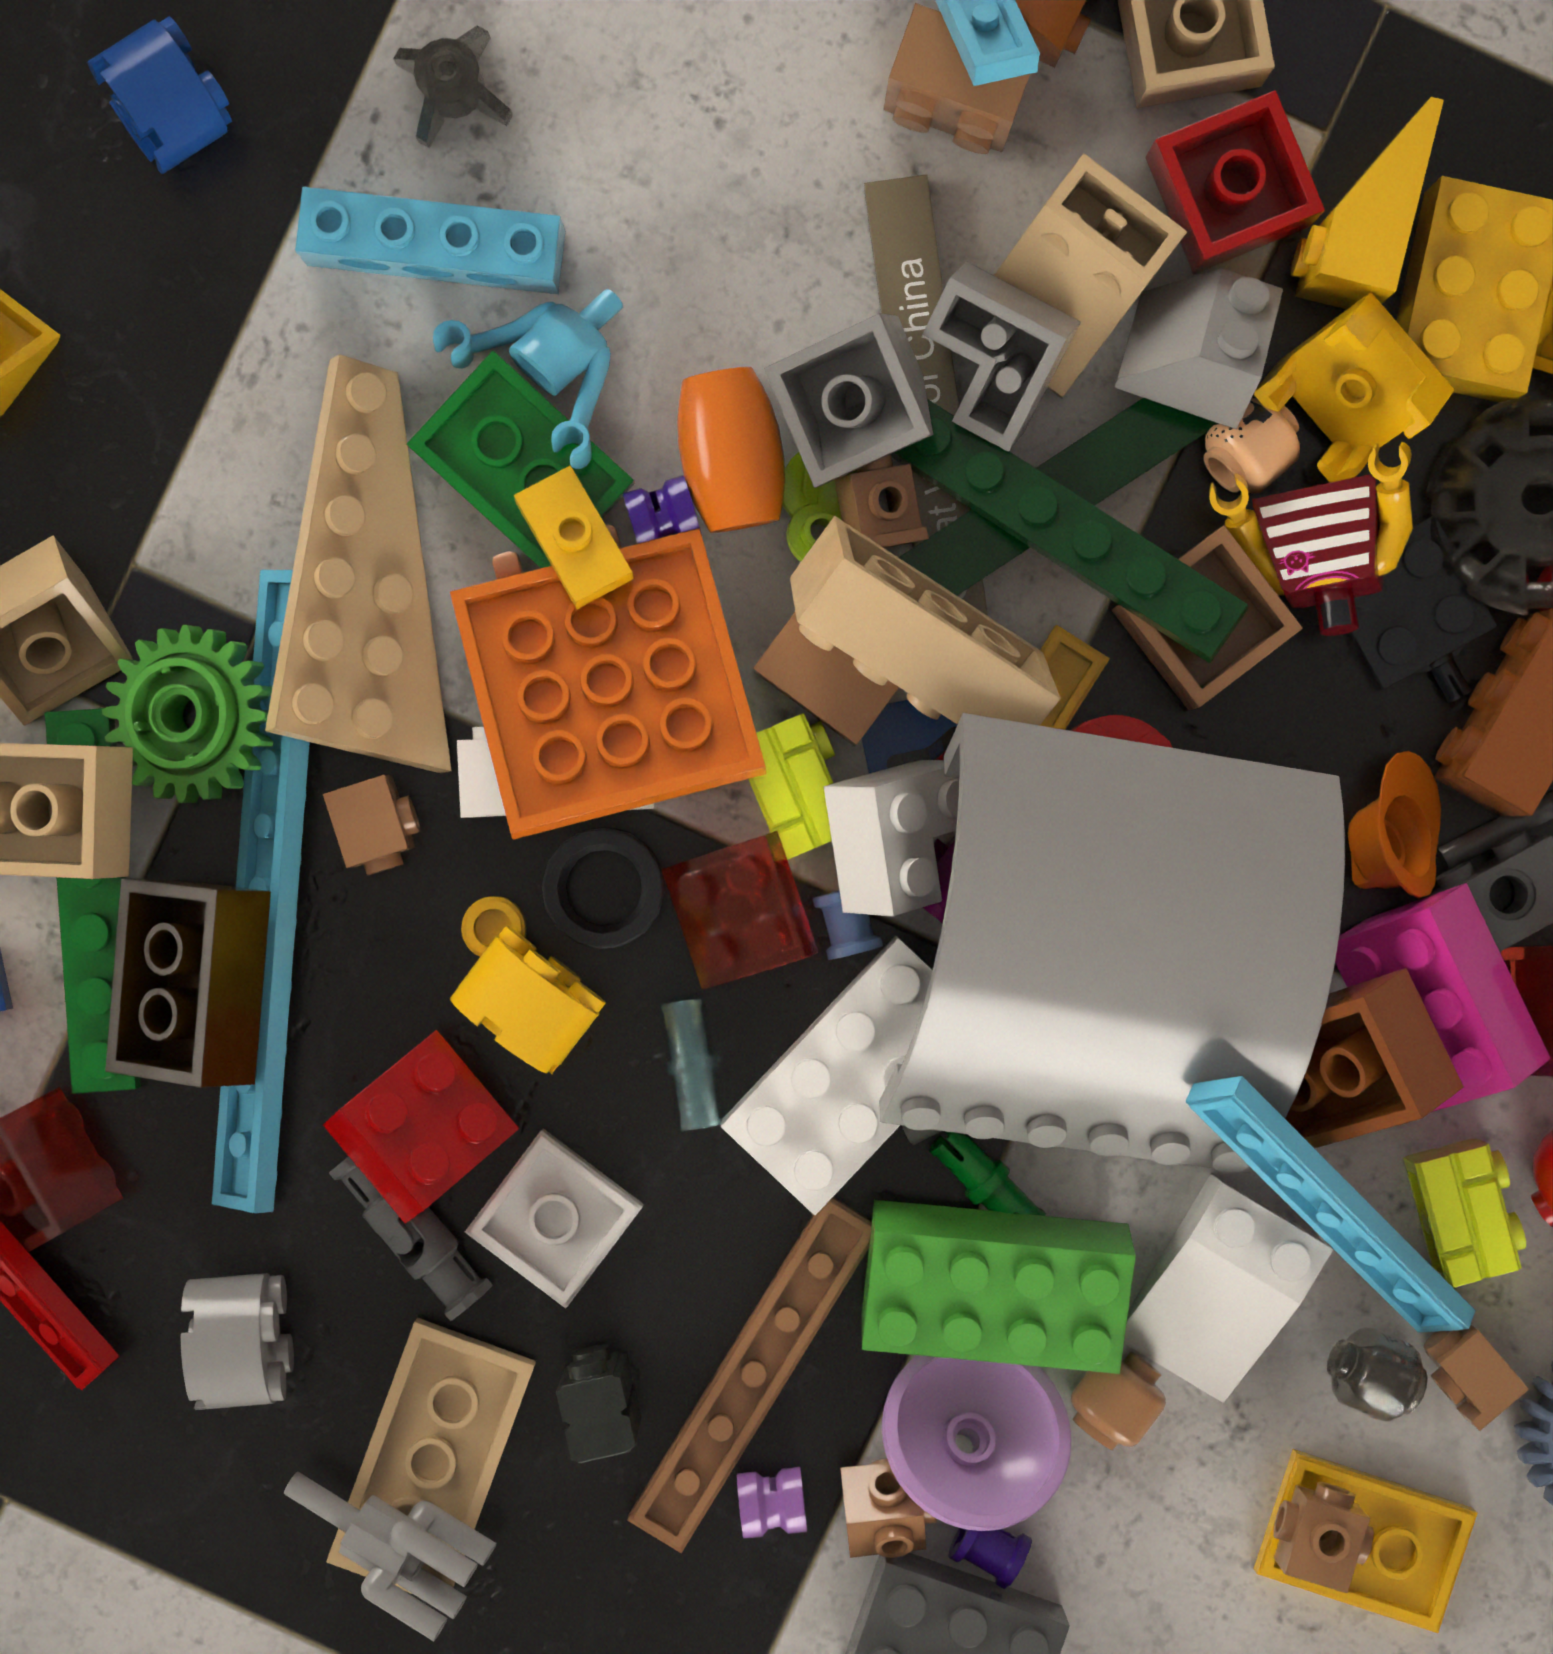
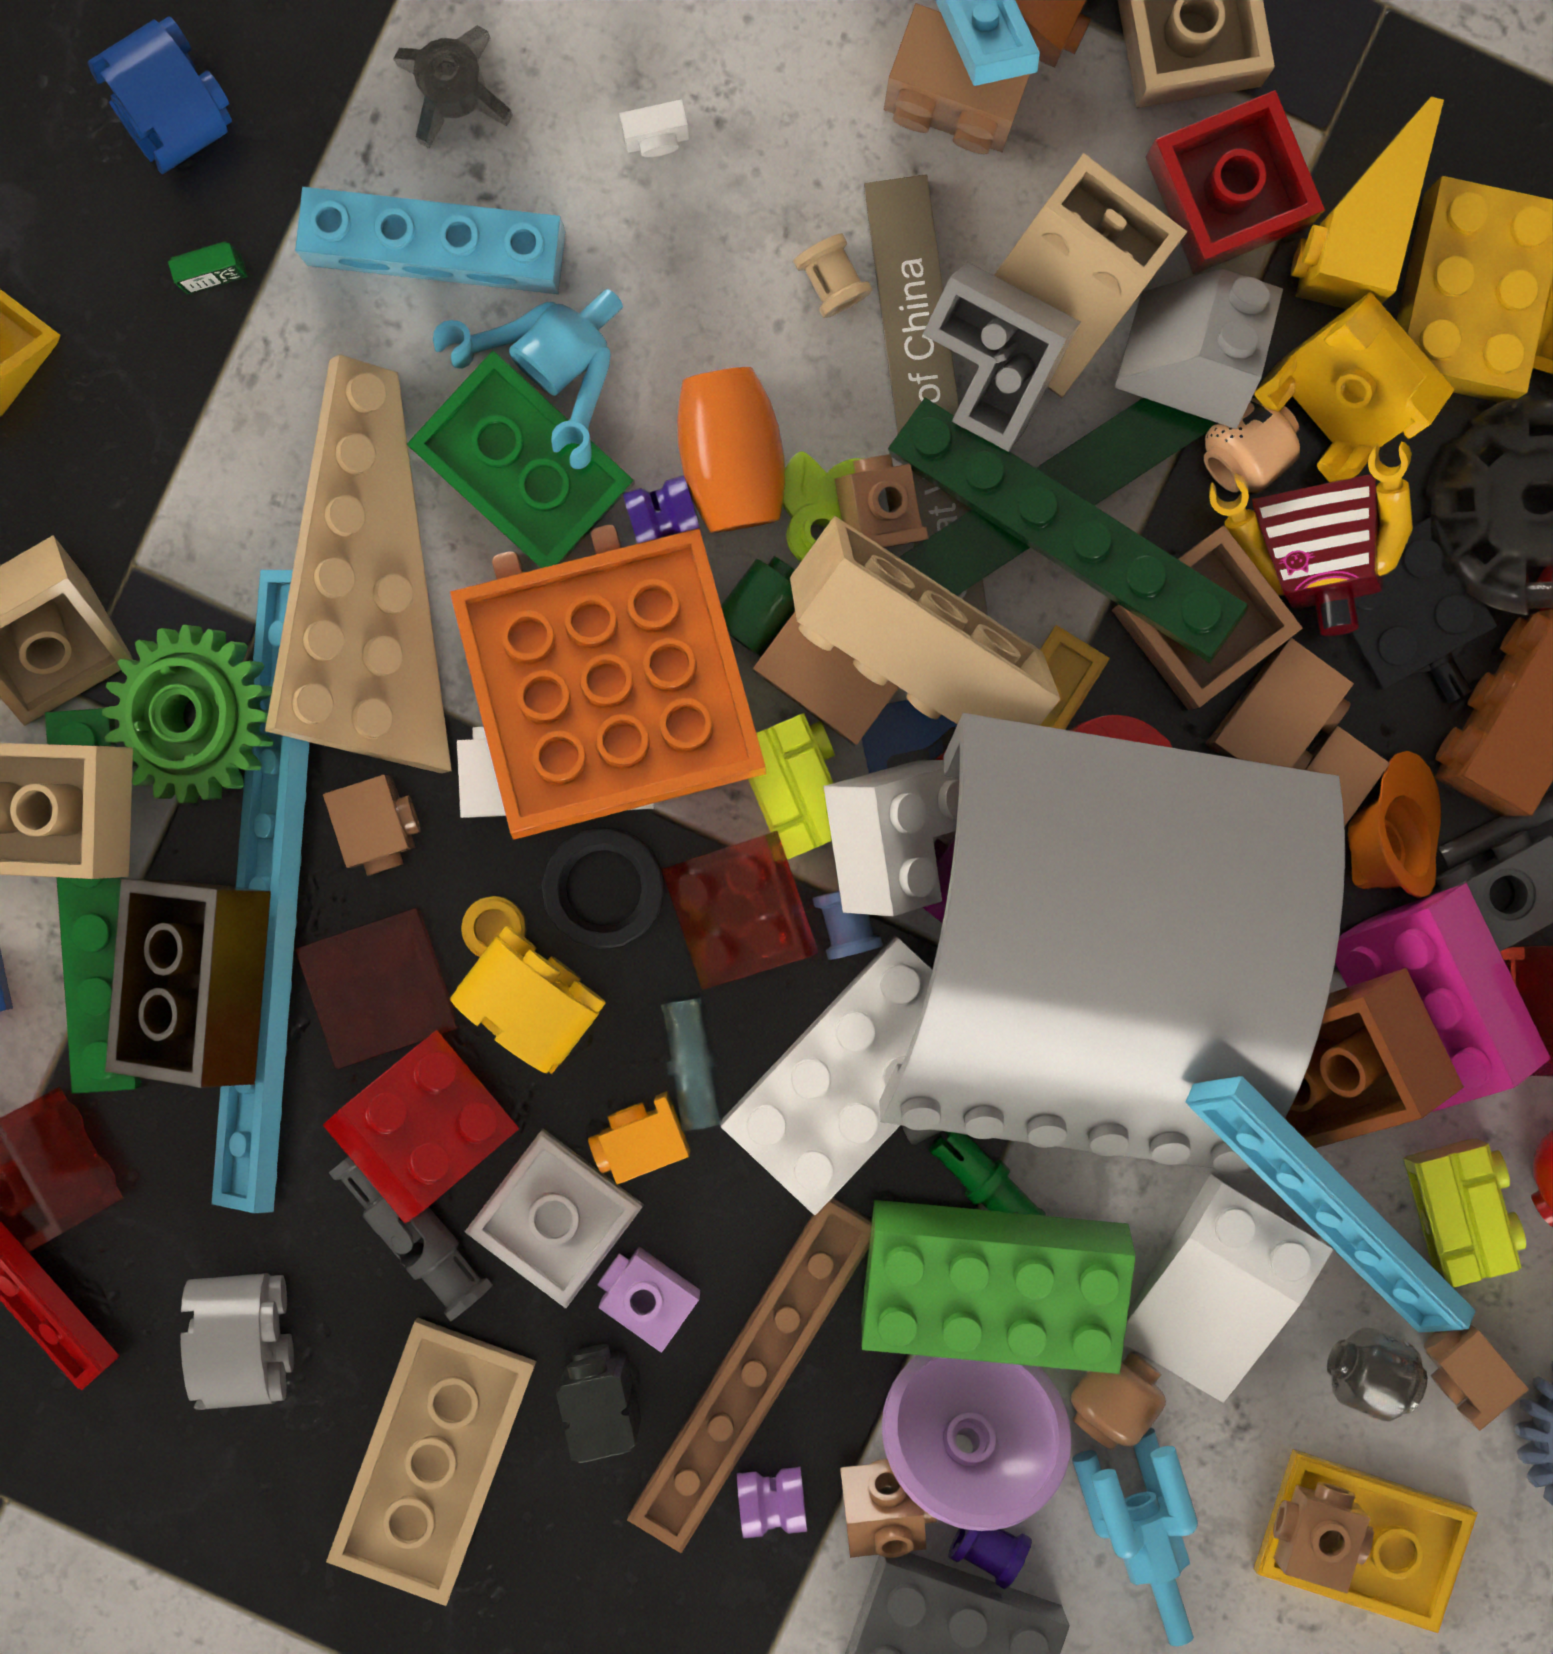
light grey plant [284,1471,497,1642] -> none
yellow plate [514,466,634,609] -> none
light grey slope [764,313,933,488] -> none
none -> green tile [168,241,248,294]
none -> clear red plate [295,907,459,1070]
none -> light orange brick [588,1091,690,1185]
none -> lavender brick [597,1246,700,1353]
none -> white plate [619,99,689,157]
none -> dark green brick [721,556,795,658]
none -> tan bush [793,233,873,318]
none -> medium azure plant [1072,1428,1198,1646]
none -> medium nougat brick [1205,638,1354,770]
none -> medium nougat brick [1305,726,1390,826]

